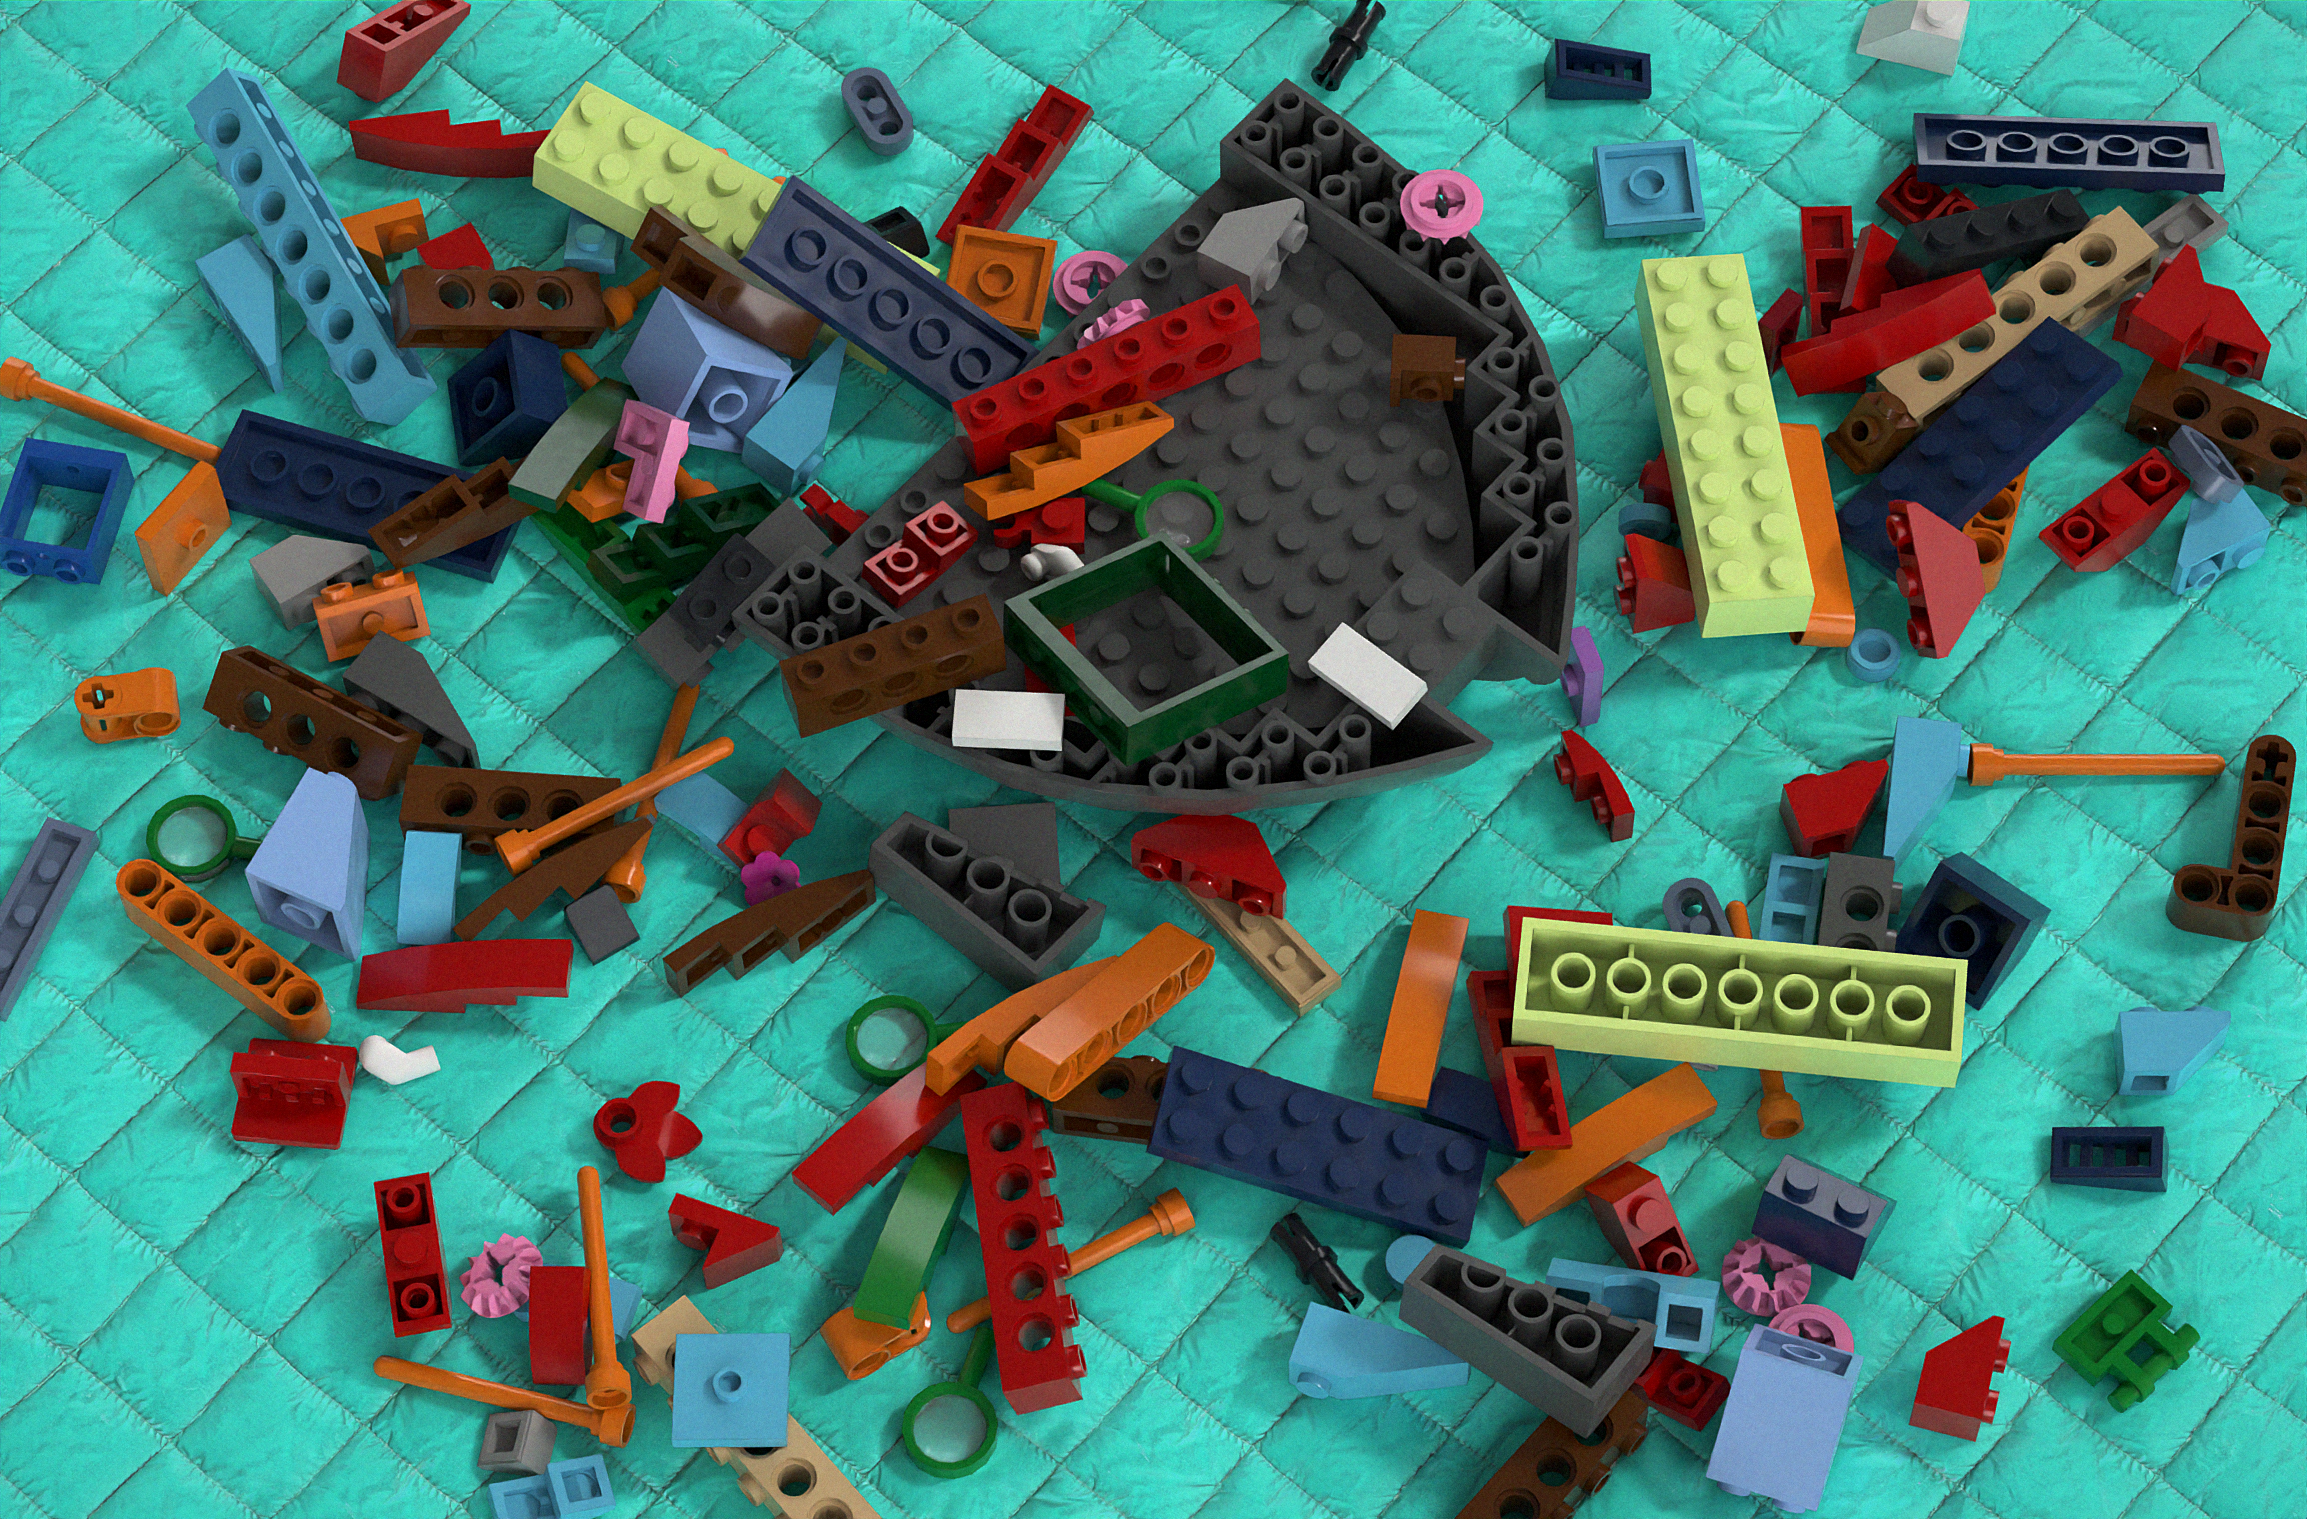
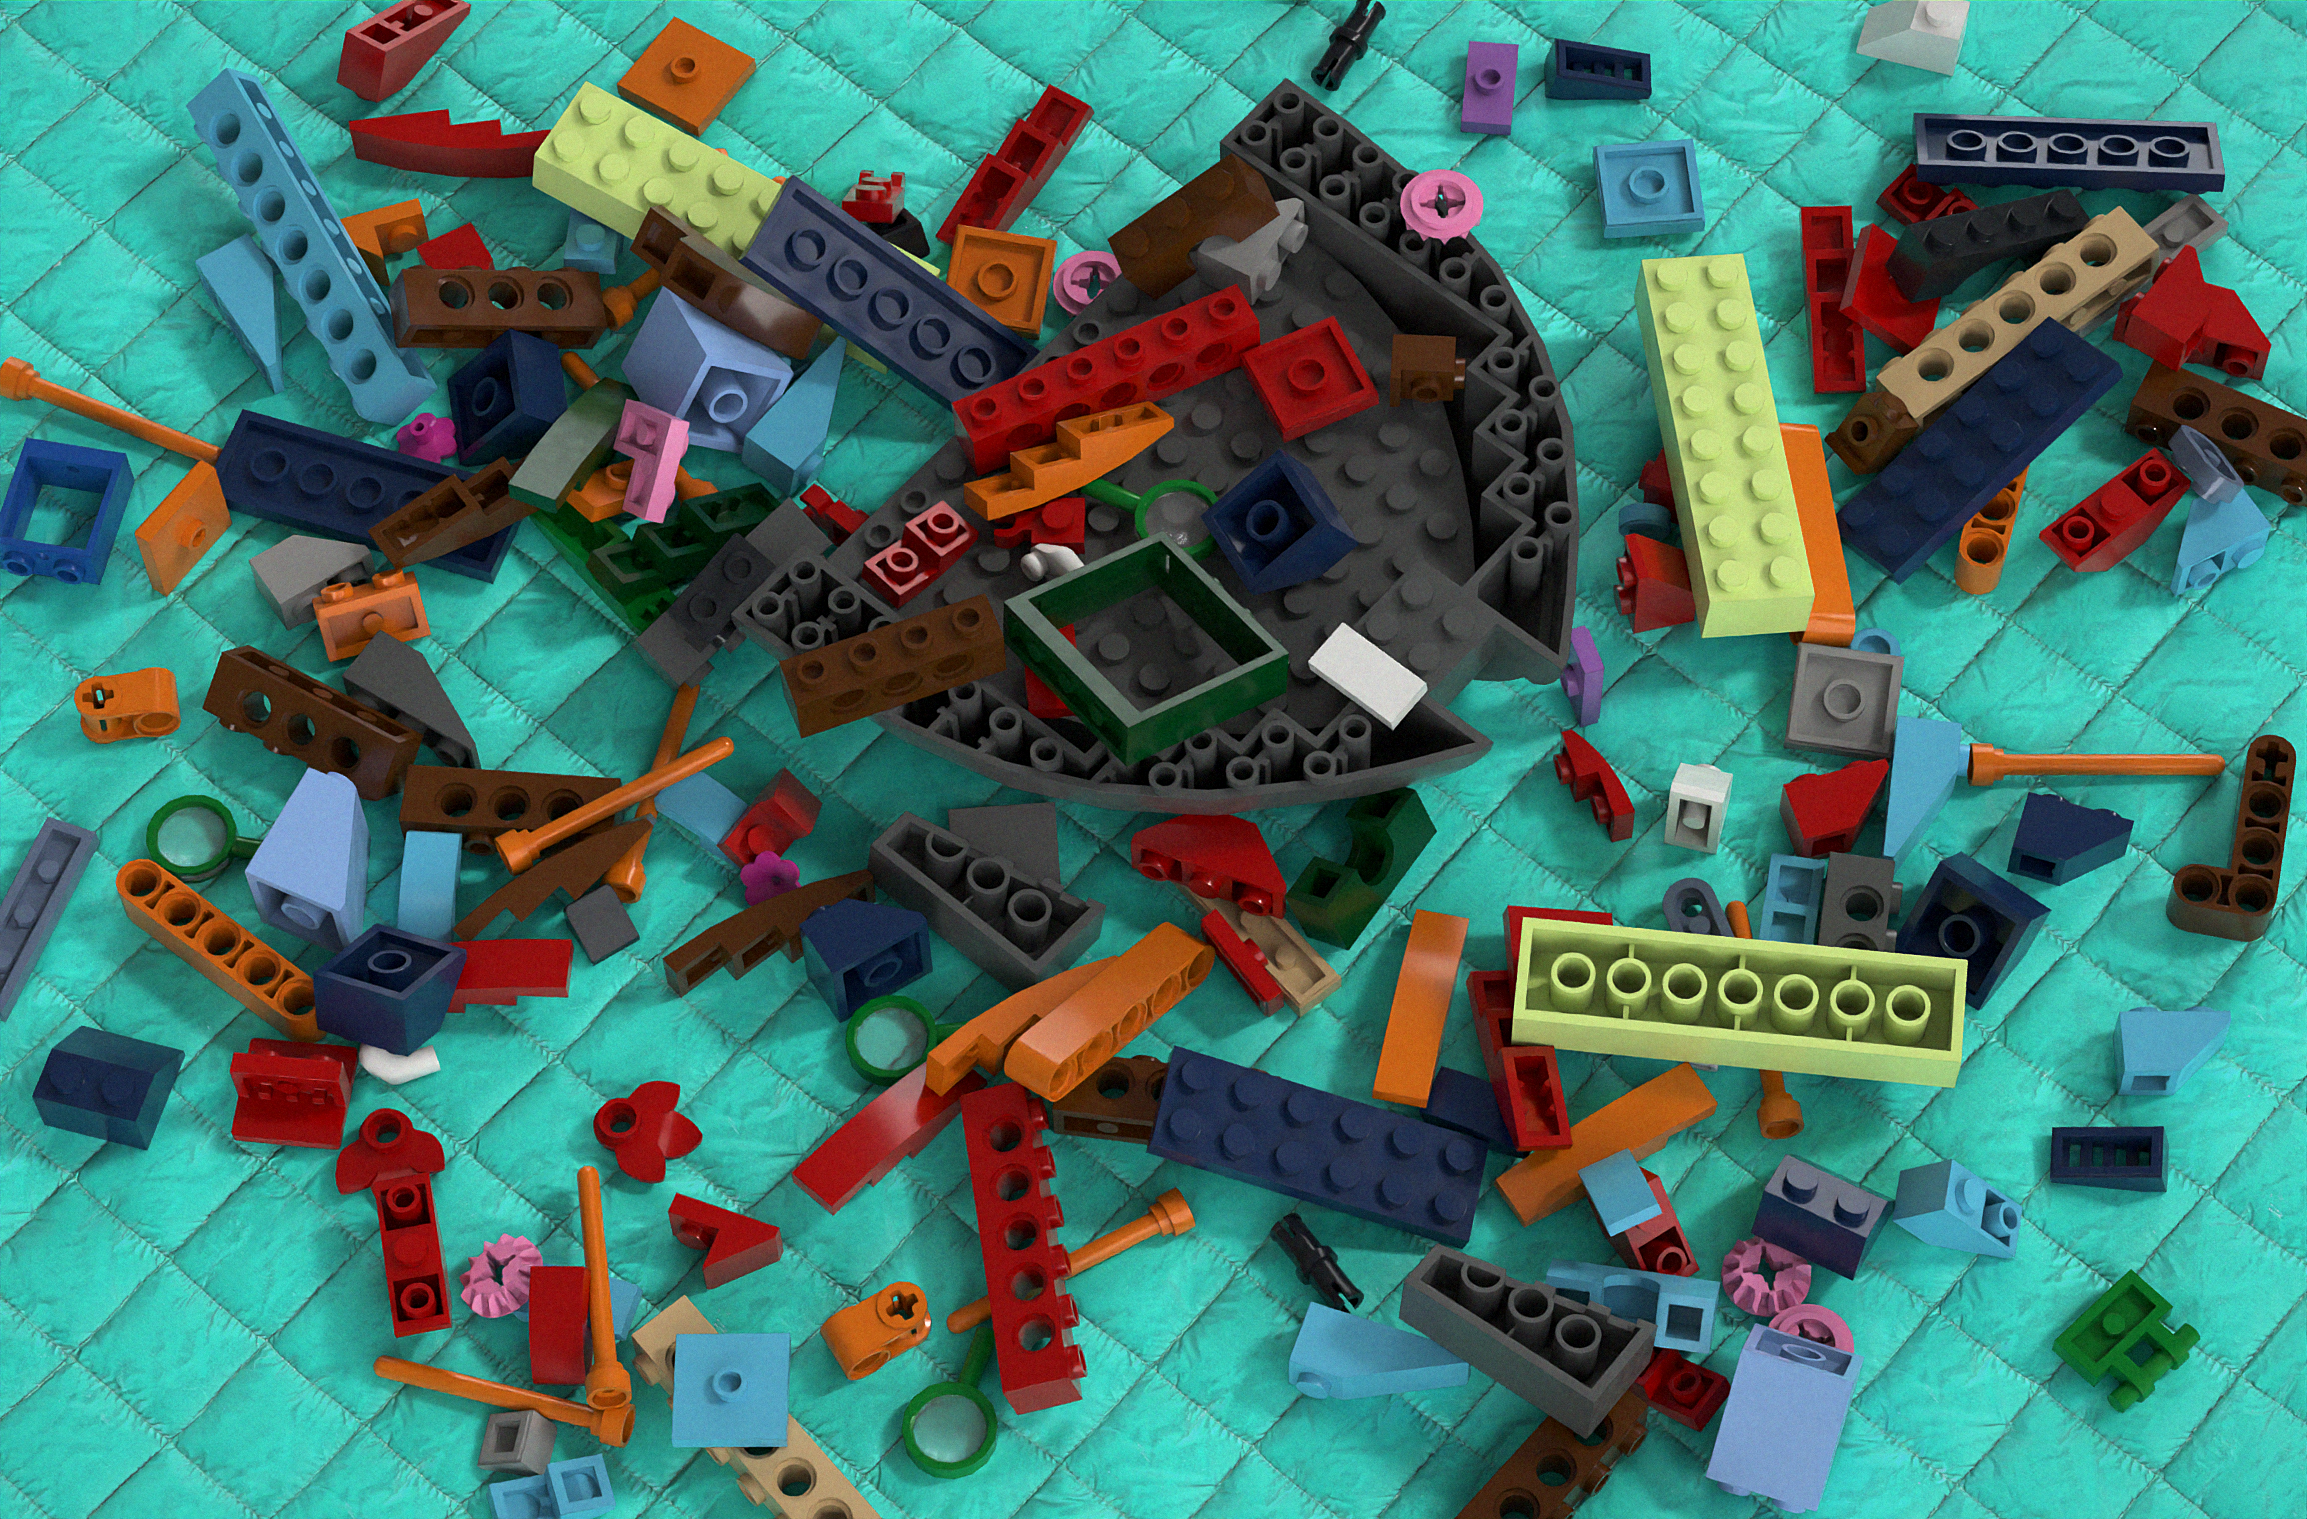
sand blue plate [841,67,914,156] -> none
green slope [853,1145,971,1330] -> none
white tile [952,689,1066,751] -> none
bright pink gear [1077,299,1150,350] -> none
medium azure tile [1385,1235,1435,1292] -> none
dark red plate [1758,287,1803,380] -> none
red slope [1781,268,1996,398] -> none
red slope [1886,500,1986,659] -> none
red slope [1909,1315,2011,1442] -> none
none -> dark blue slope [32,1026,185,1150]
none -> dark blue slope [312,923,467,1057]
none -> red plate [335,1108,445,1198]
none -> dark pink plant [396,413,458,464]
none -> orange plate [617,16,756,137]
none -> dark blue slope [799,898,933,1023]
none -> red hinge [842,170,905,223]
none -> reddish brown arch [1107,153,1280,300]
none -> dark blue slope [1200,448,1360,595]
none -> red plate [1200,909,1284,1017]
none -> red plate [1239,315,1379,443]
none -> dark green arch [1285,787,1437,951]
none -> medium lavender plate [1461,41,1519,135]
none -> medium azure slope [1577,1148,1662,1237]
none -> white slope [1664,763,1733,855]
none -> light grey tile [1784,642,1905,763]
none -> medium azure slope [1892,1159,2022,1259]
none -> dark blue slope [2007,792,2134,886]

